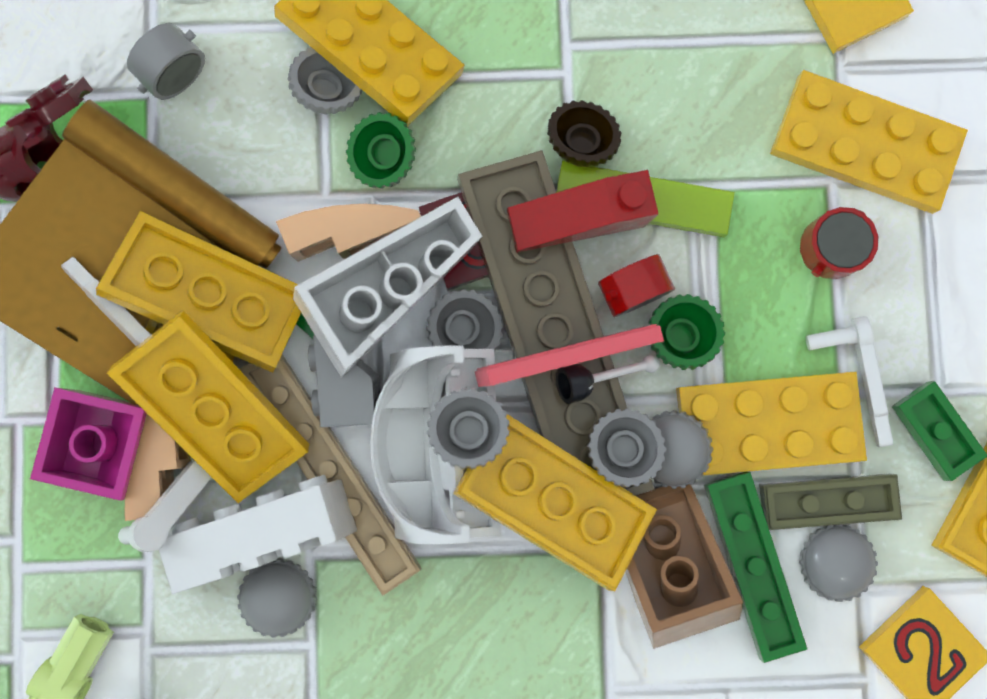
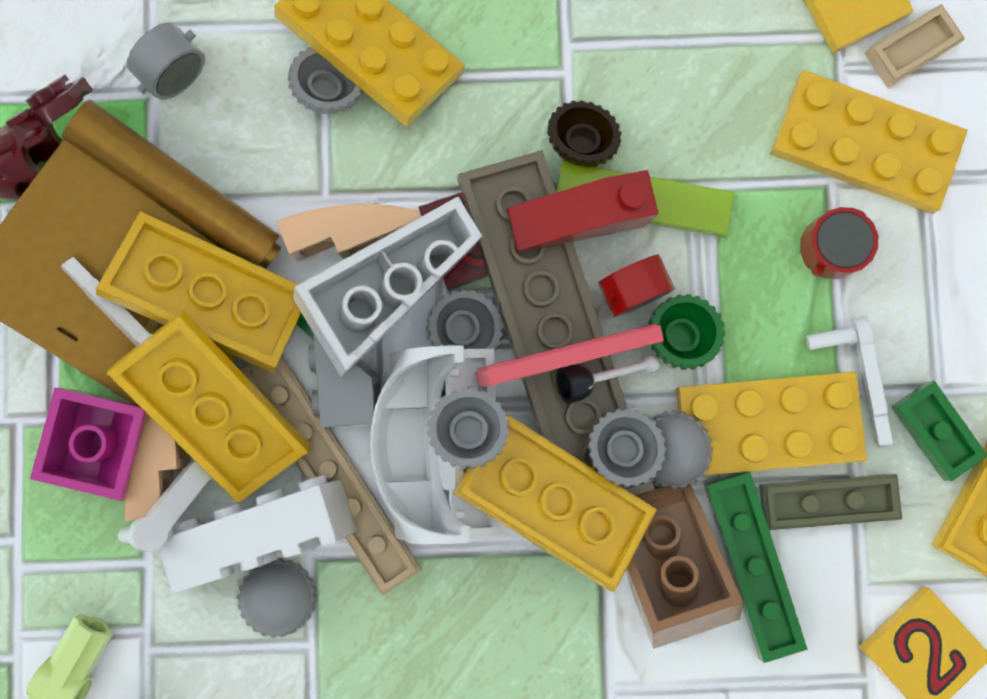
green hat [346,112,416,189] -> none
light grey hat [799,524,878,602] -> none
none -> tan tile [864,3,965,88]

